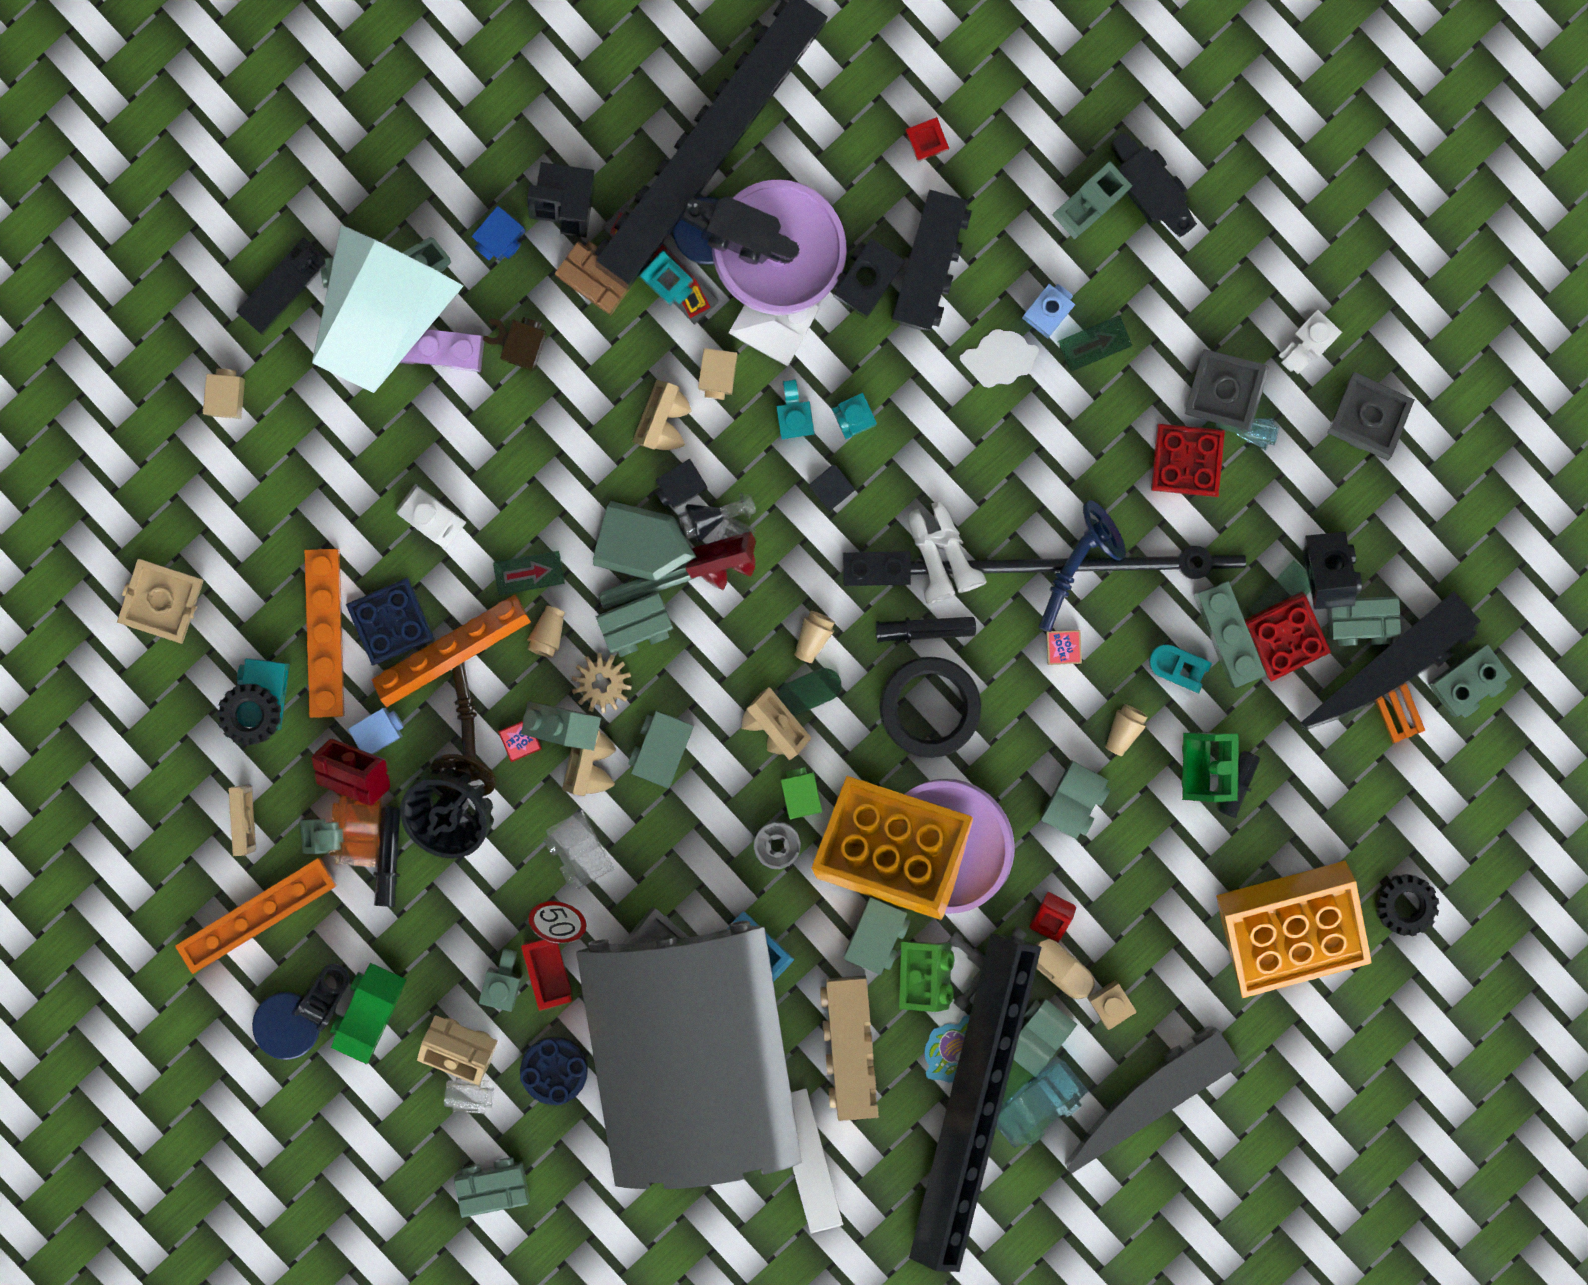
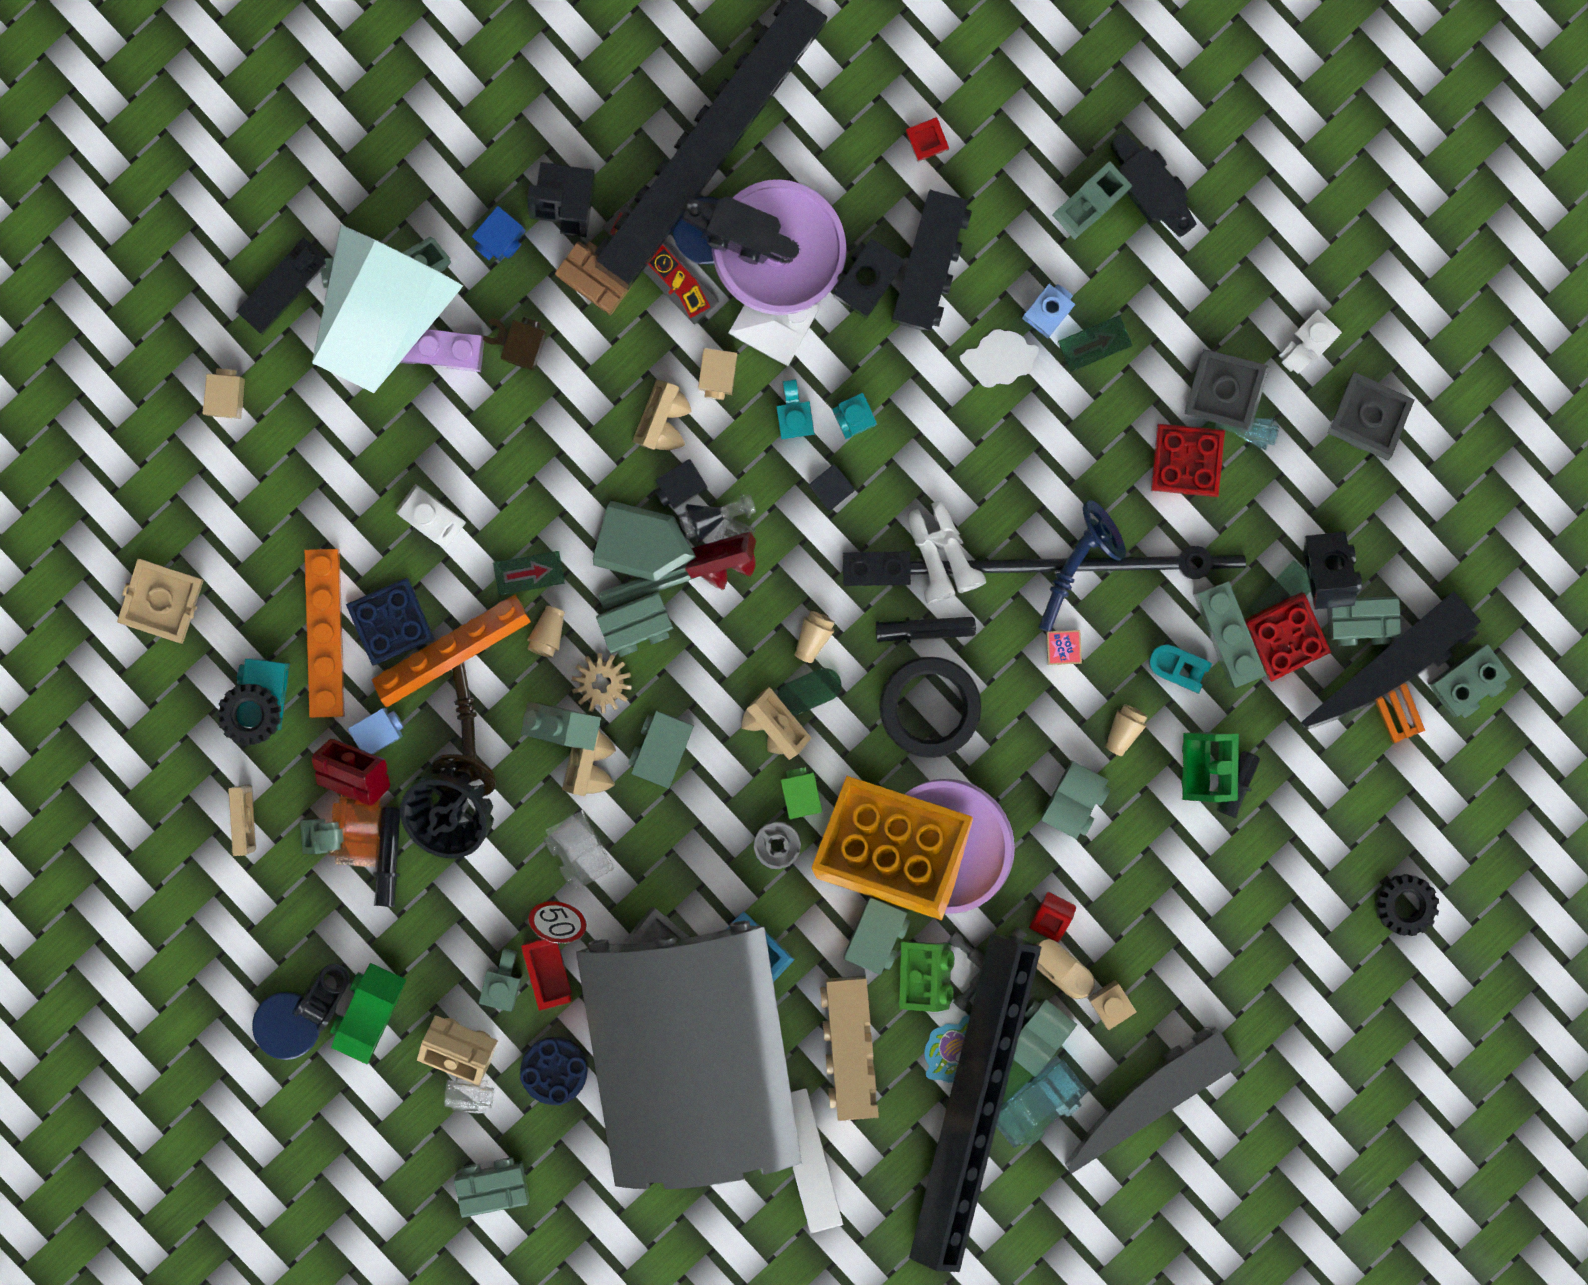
orange plate [175,857,337,975] -> none
tile [498,721,543,762] -> none
teal window [640,251,693,306] -> none
light orange slope [1216,860,1372,998] -> none

